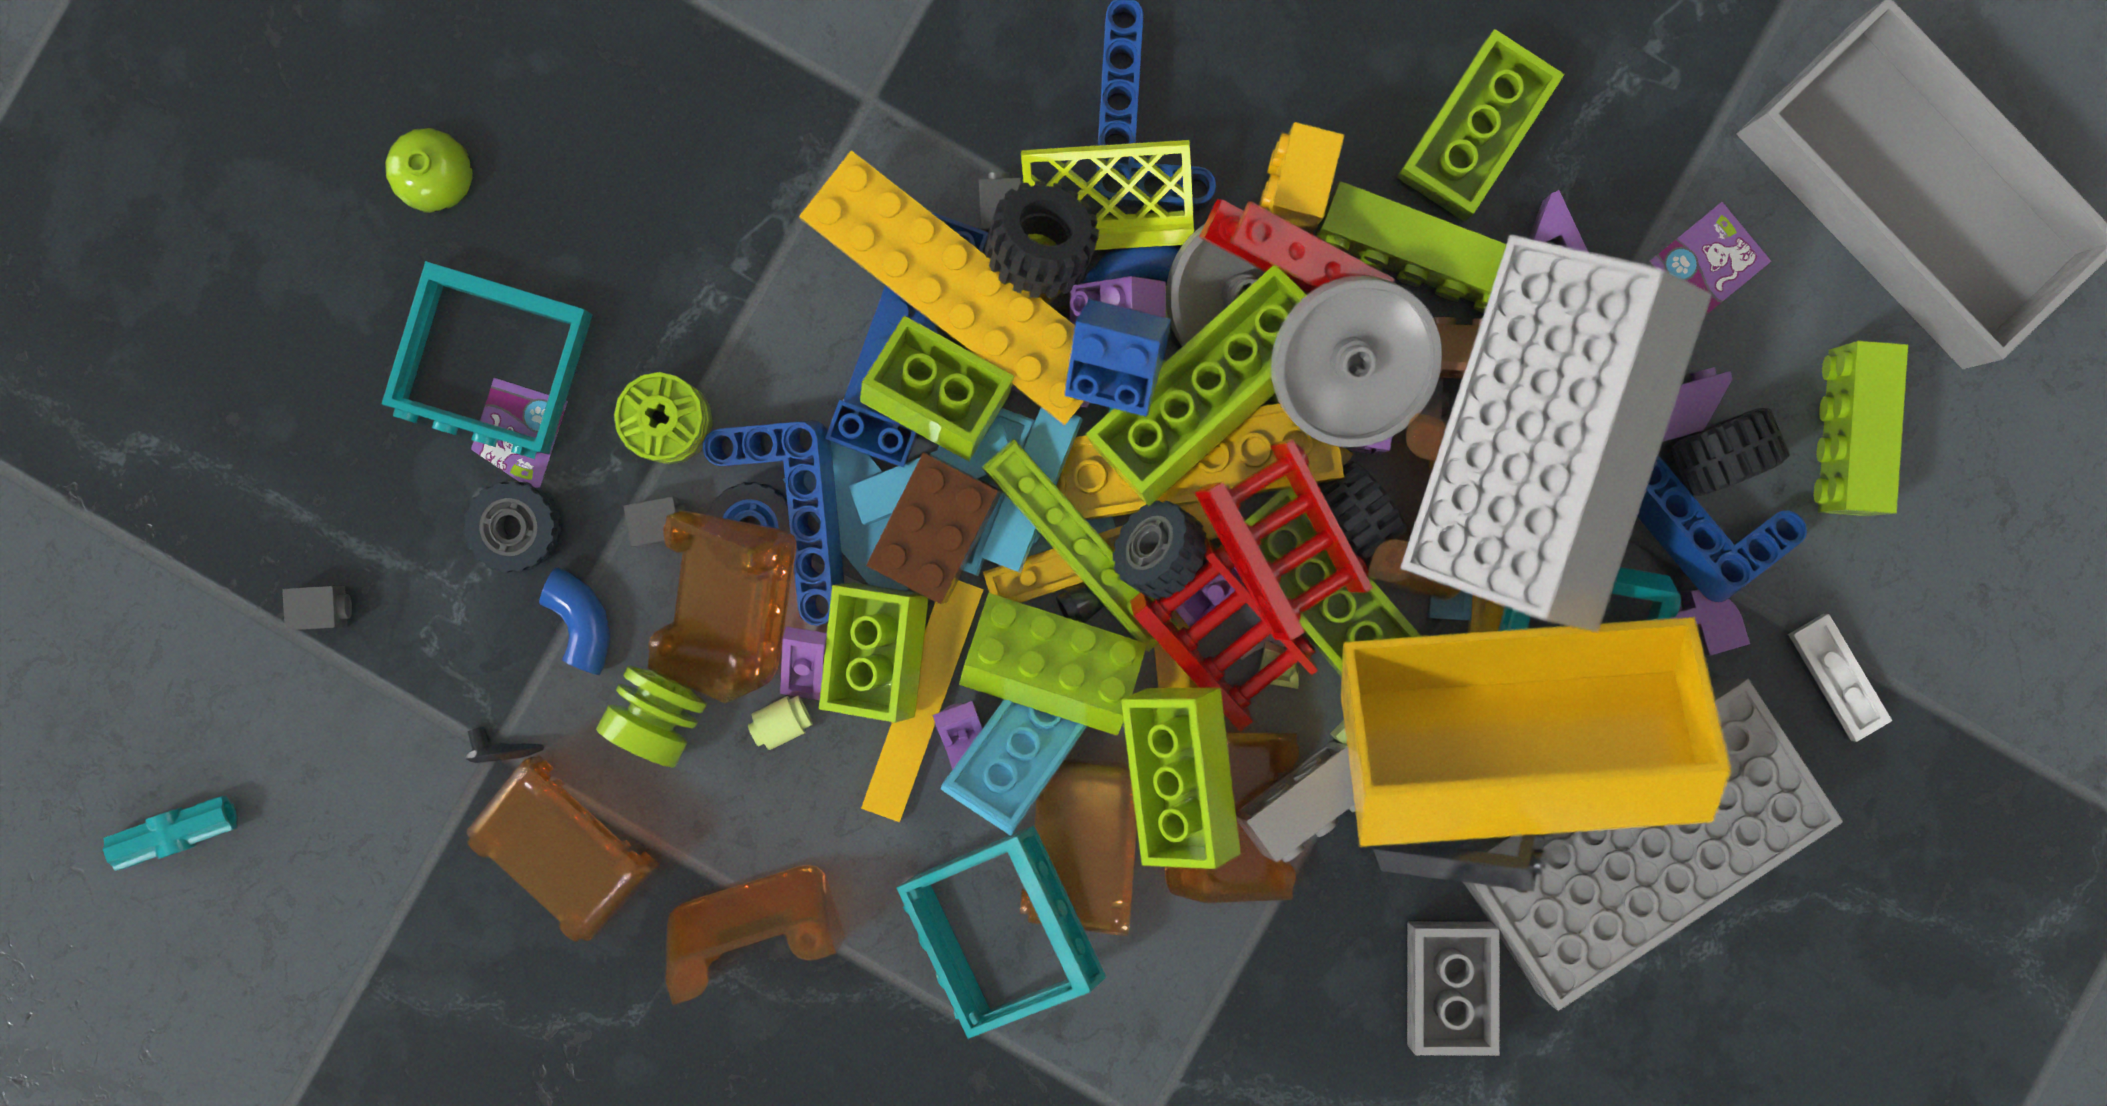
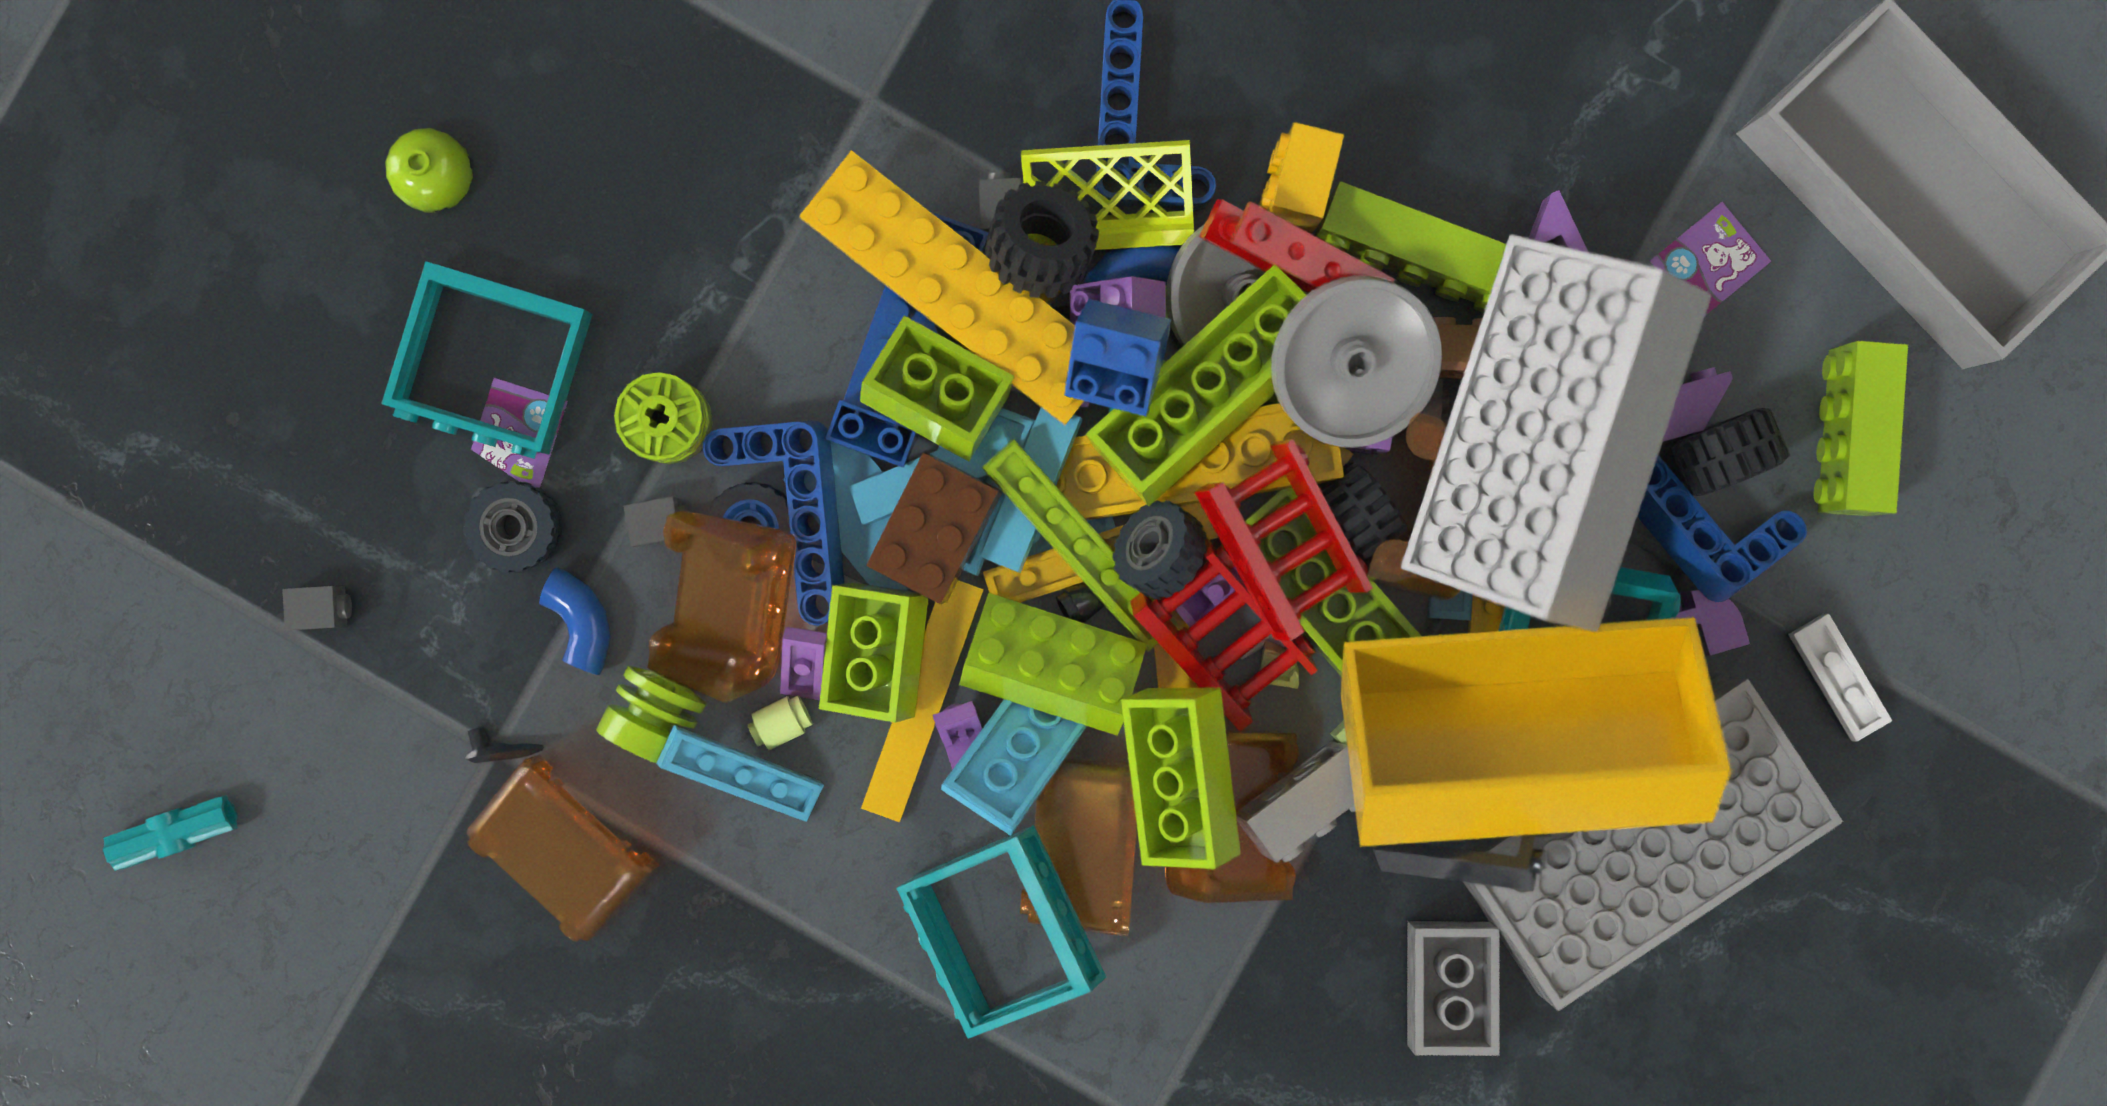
clear orange windscreen [666,865,846,1005] -> none
lime brick [1396,29,1565,222] -> none
none -> medium azure tile [656,725,824,822]

